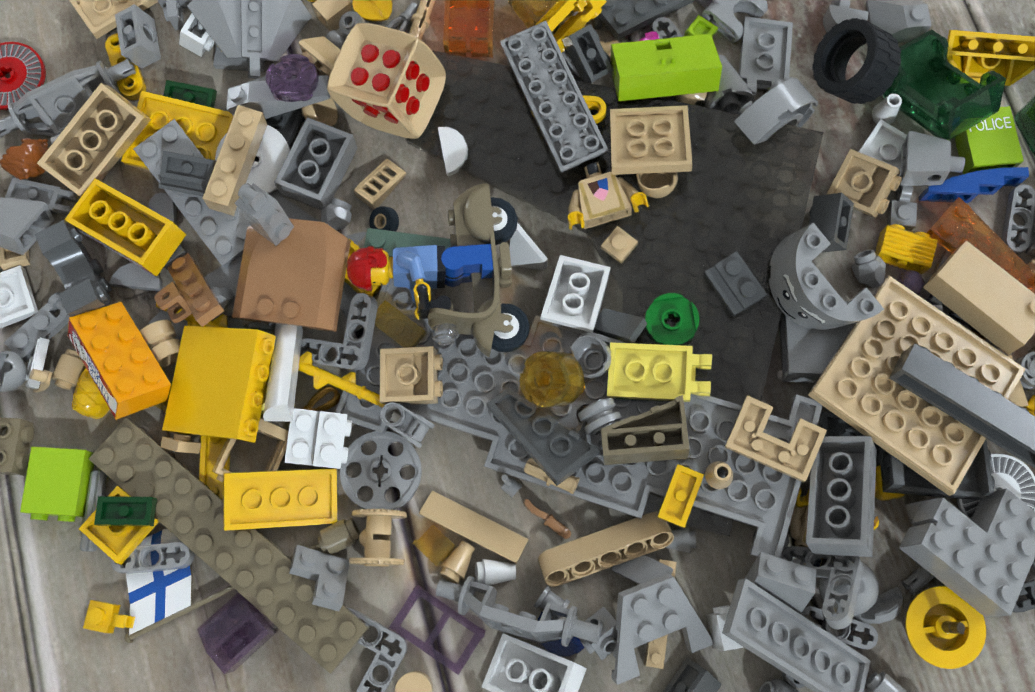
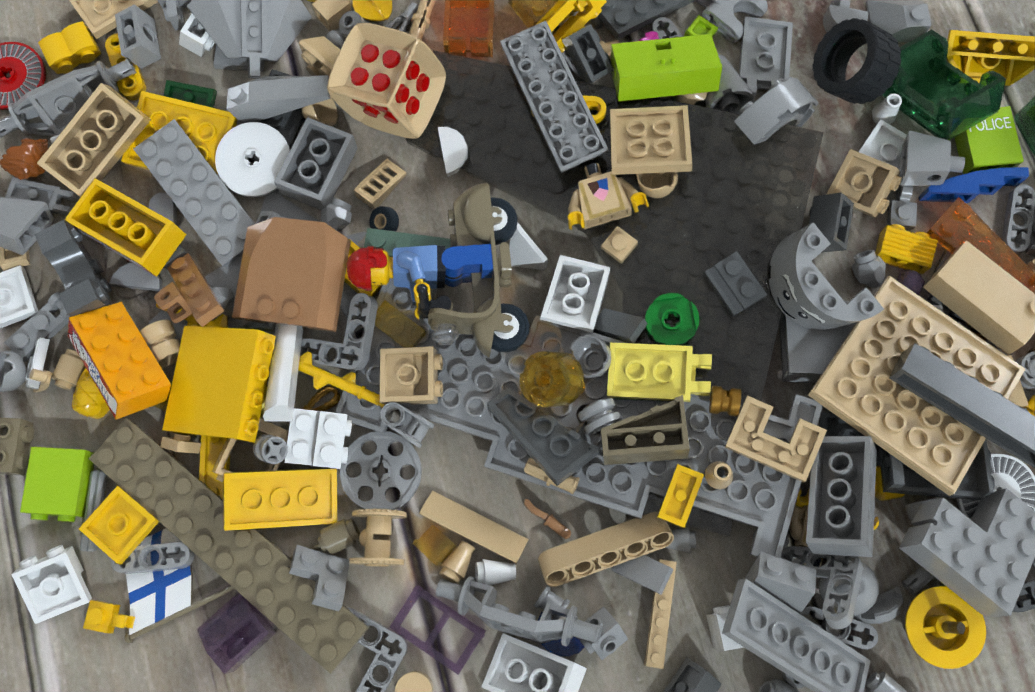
dark green plate [94,496,157,526] -> none
dark grey plate [158,151,216,196] -> none
tan brick [202,105,267,216] -> none
light grey brick [235,183,294,246] -> none
clear purple plate [266,54,319,102] -> none
light grey hand [501,475,522,498] -> none
light grey wing [611,573,714,685] -> none
none -> white plate [11,545,92,624]
none -> yellow brick [38,21,101,74]
none -> light grey wheel [253,434,288,464]
none -> pearl gold wheel [709,386,741,417]

